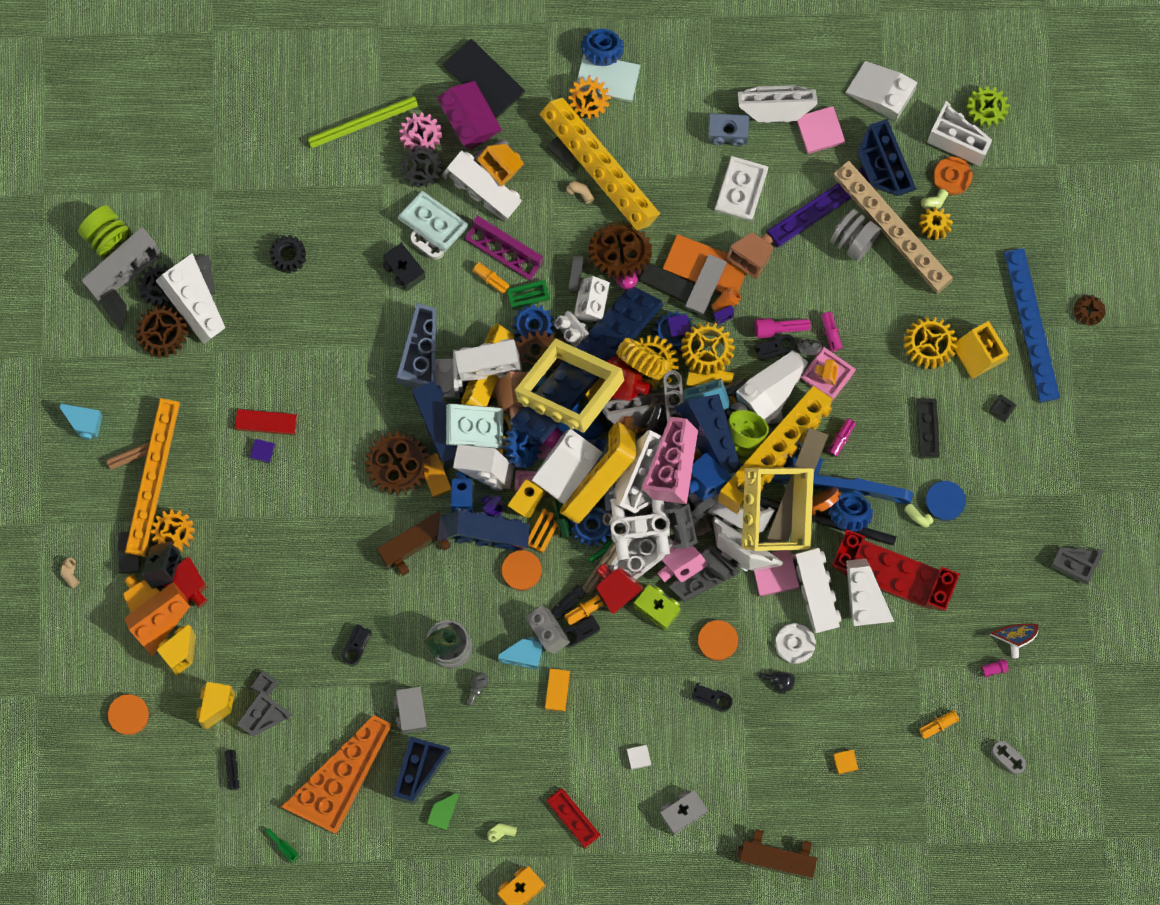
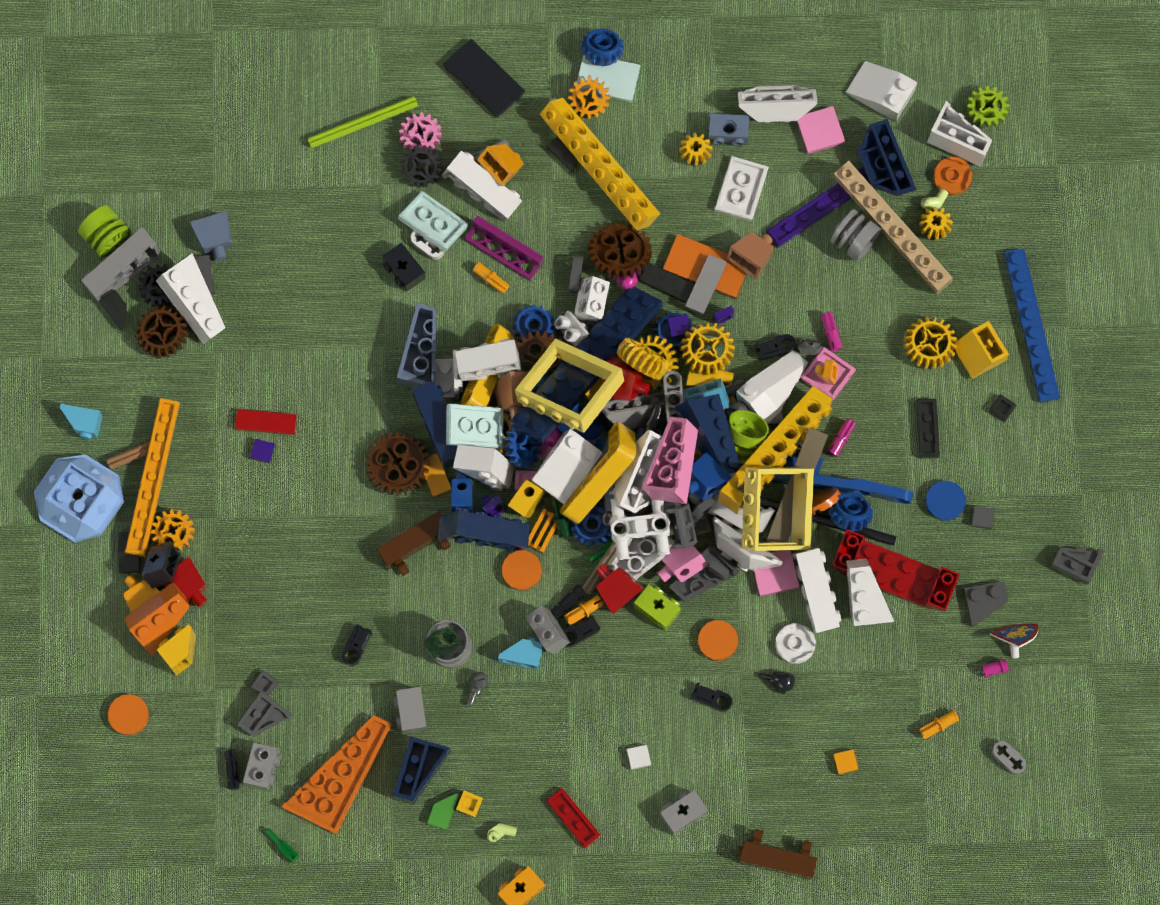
tan arm [60,557,80,589] -> none
yellow slope [196,682,235,729] -> none
black tyre [270,235,306,273] -> none
magenta slope [436,81,503,150] -> none
green tile [507,280,550,310] -> none
light orange tile [545,669,570,712] -> none
tan arm [566,181,594,204] -> none
clear orange arm [622,416,644,436] -> none
orange cone [711,287,741,312] -> none
dark pink piece [754,318,811,339] -> none
yellowish green arm [904,504,933,528] -> none
reddish brown gear [1074,294,1105,326] -> none
none -> light blue piece [34,455,124,543]
none -> sand blue torso [190,211,232,262]
none -> light grey brick [243,743,281,791]
none -> yellow plate [456,791,483,818]
none -> yellow gear [679,133,712,167]
none -> dark grey wing [964,581,1008,627]
none -> dark grey tile [971,506,995,530]

